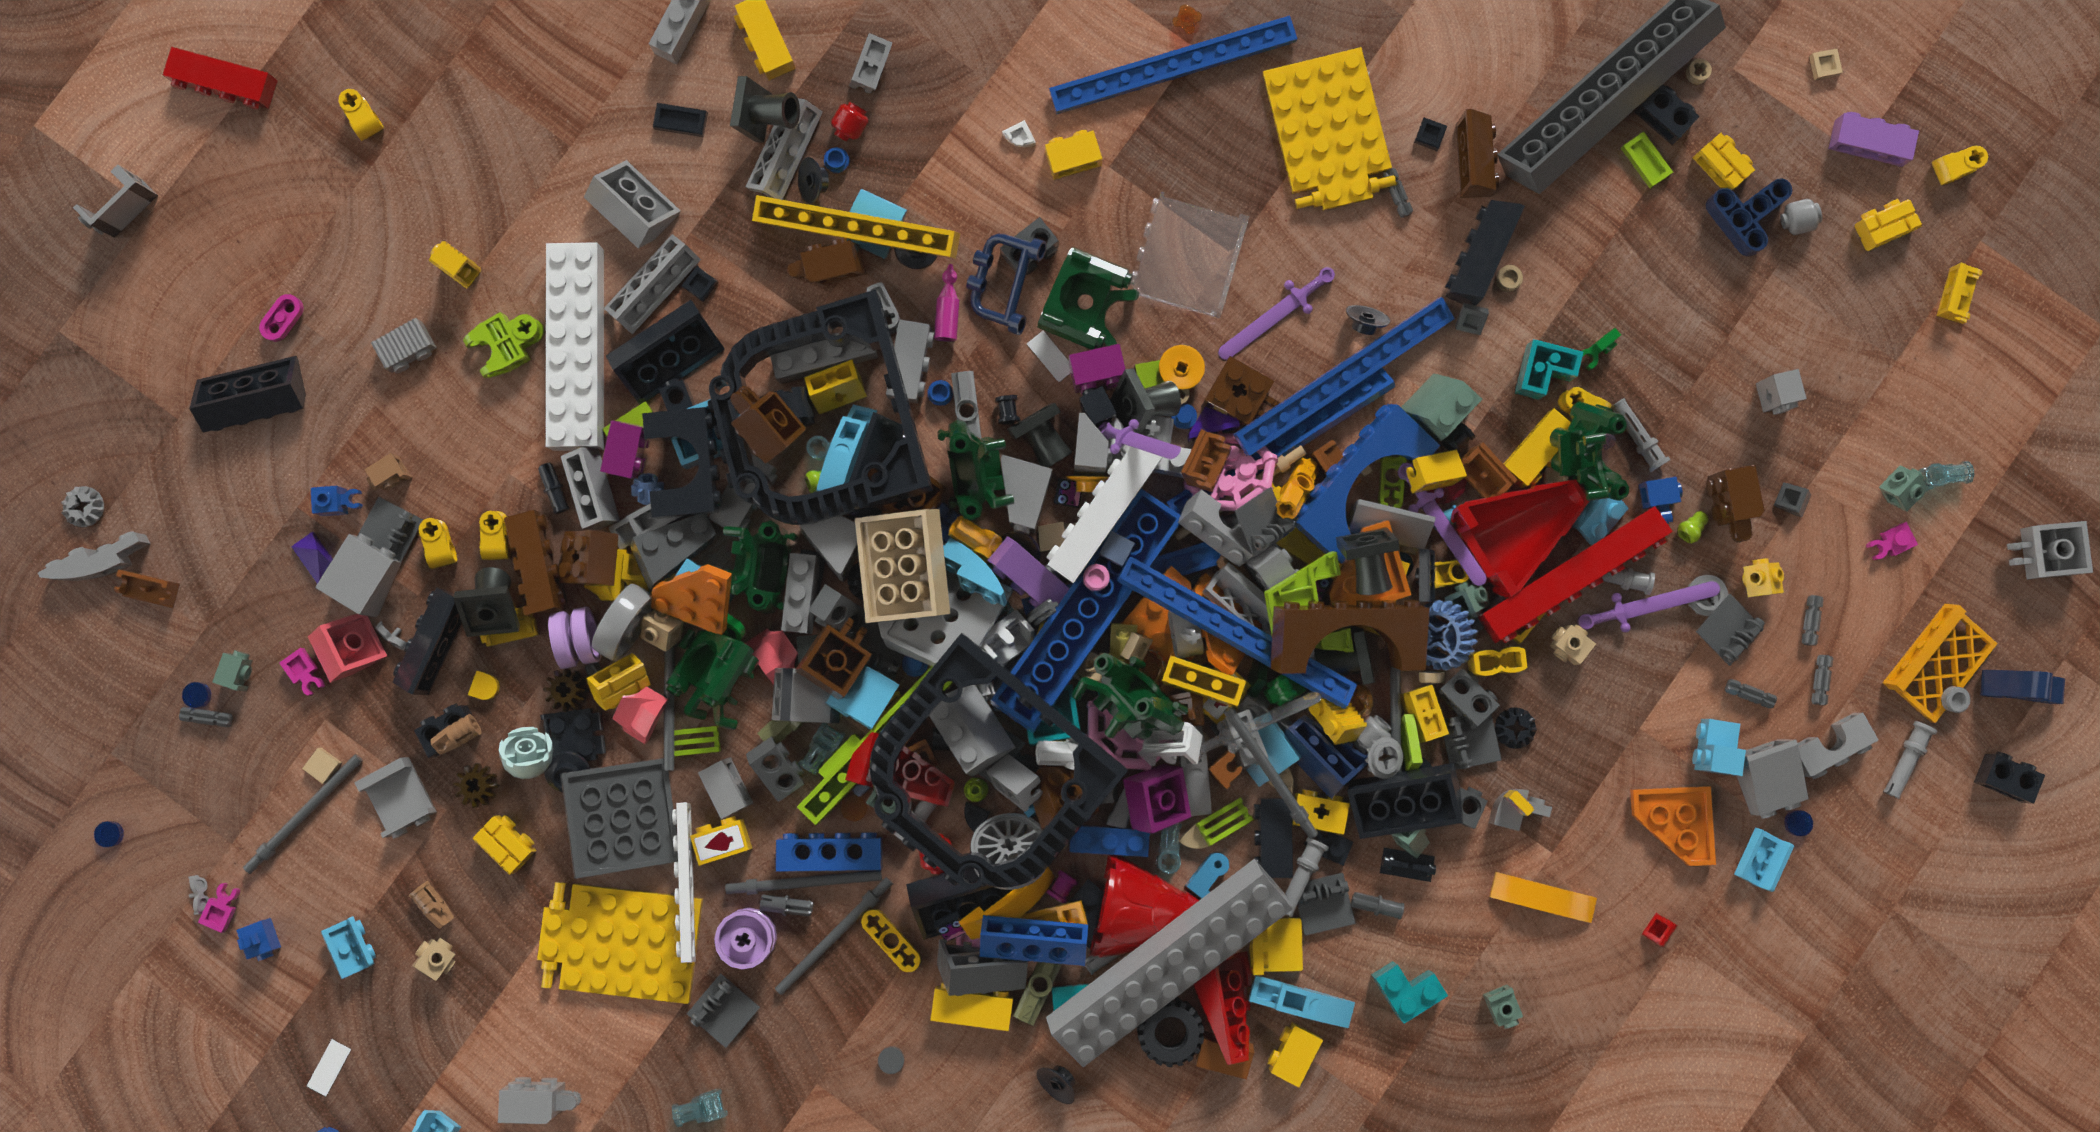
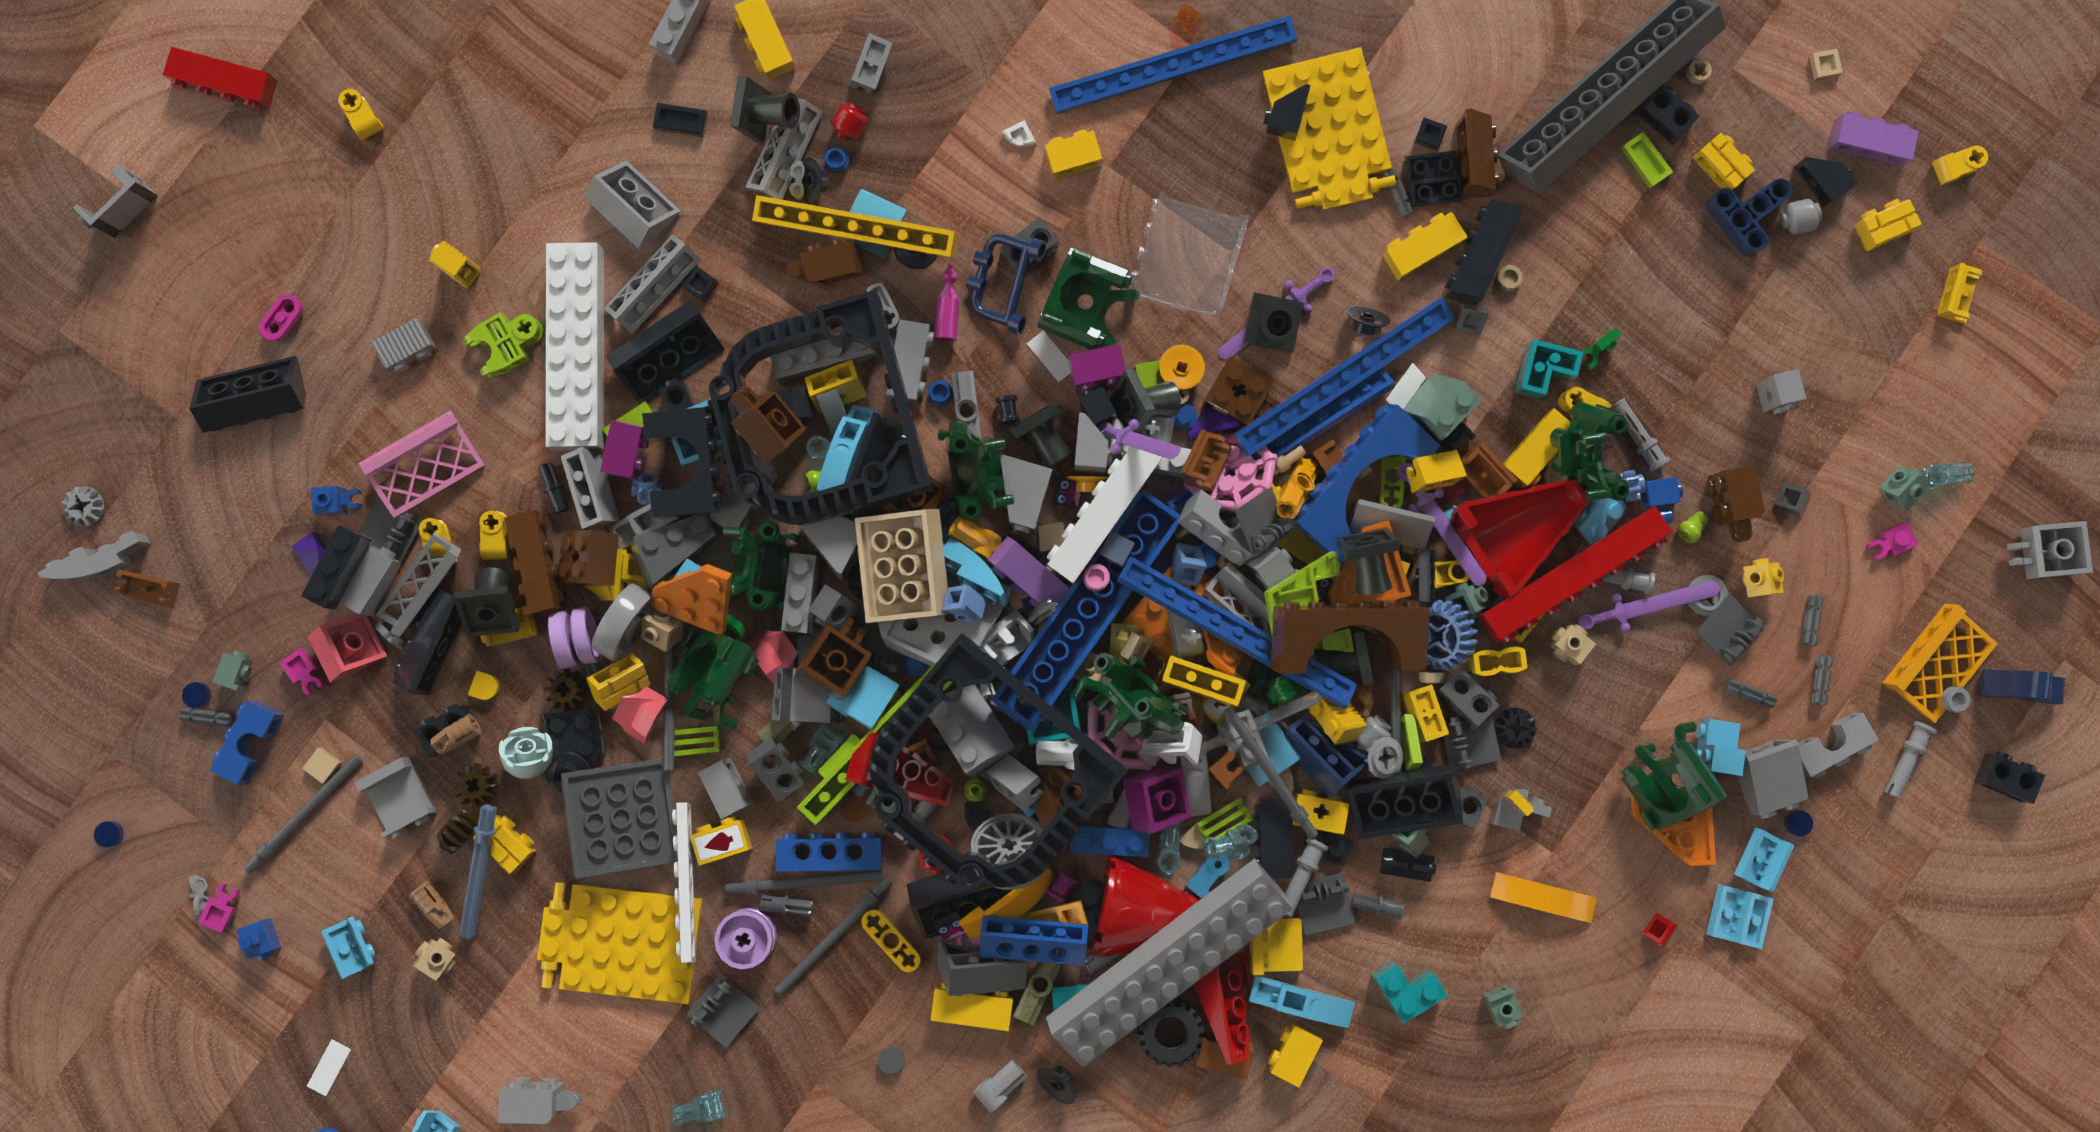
none -> blue arch [210,701,284,785]
none -> black brick [301,525,372,610]
none -> bright pink fence [358,411,485,518]
none -> light grey fence [375,532,461,637]
none -> dark brown gear [434,808,478,854]
none -> sand blue axle [459,804,497,940]
none -> light grey piece [789,161,805,200]
none -> white sticker [816,389,847,435]
none -> medium blue brick [941,584,987,623]
none -> light grey piece [973,1059,1027,1113]
none -> medium blue brick [1170,543,1207,586]
none -> clear light blue connector [1203,824,1258,860]
none -> pearl dark grey plant [1242,292,1304,353]
none -> black slope [1263,84,1311,141]
none -> yellow brick [1383,212,1468,281]
none -> white sticker [1386,363,1426,409]
none -> black slope [1404,150,1463,207]
none -> medium blue gear [1619,470,1646,503]
none -> dark green piece [1621,722,1727,831]
none -> medium azure slope [1706,884,1774,949]
none -> black slope [1793,157,1857,207]

